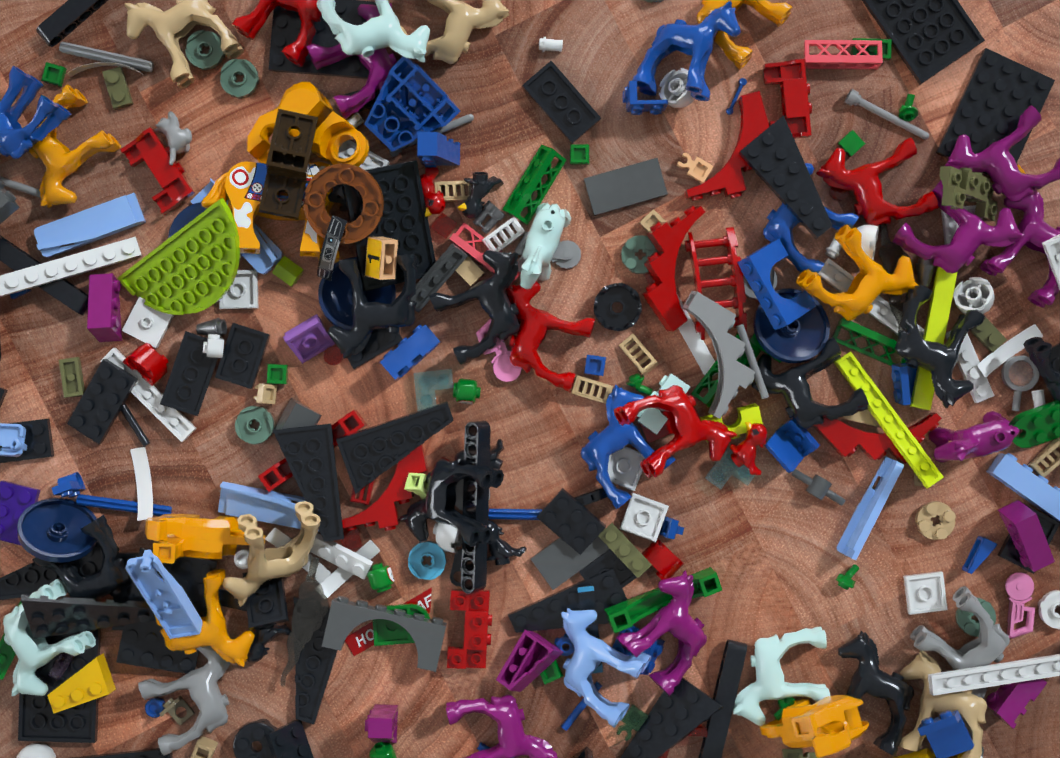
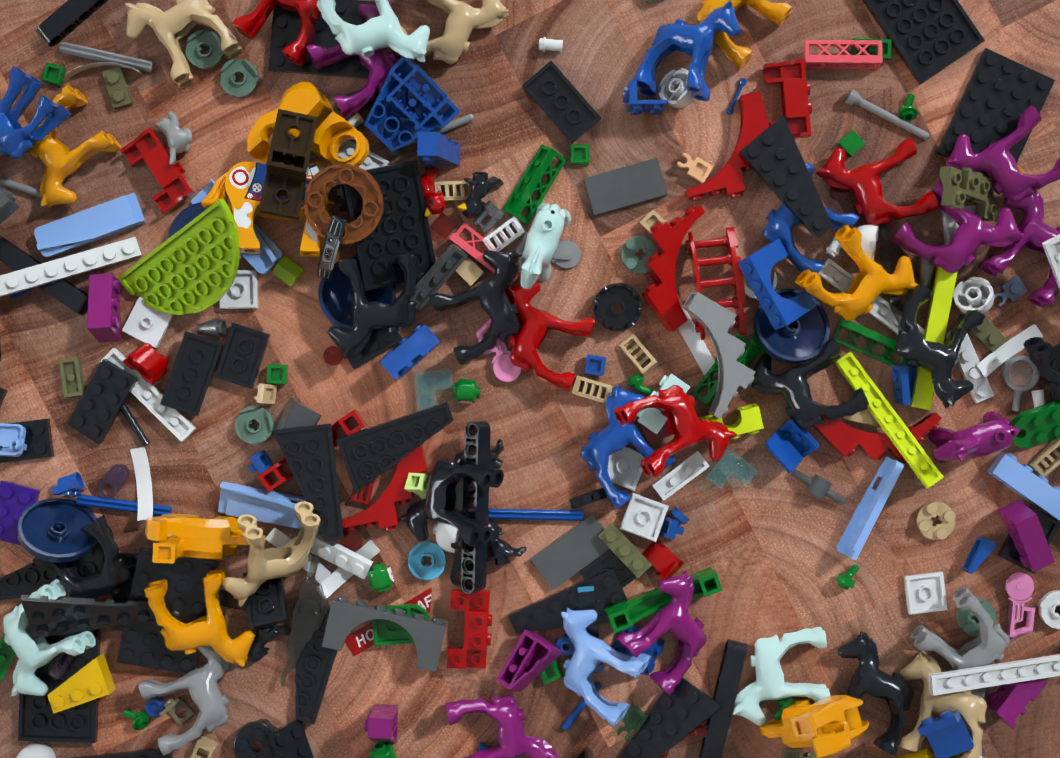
light blue piece [125,550,203,639] -> none
white plate [203,334,224,358] -> none
white tile [234,549,249,569] -> none
medium lavender bracket [283,314,335,364] -> none
brick [365,236,398,280] -> none
black plate [537,488,606,555] -> none
red animal [730,422,767,475] -> none
light grey bar [736,324,769,399] -> none
none -> clear purple piece [98,464,129,499]
none -> green plate [123,708,150,730]
none -> blue tile [248,450,274,474]
none -> white plate [652,451,710,501]
none -> blue tile [671,506,690,524]
none -> sand blue plate [994,275,1028,307]

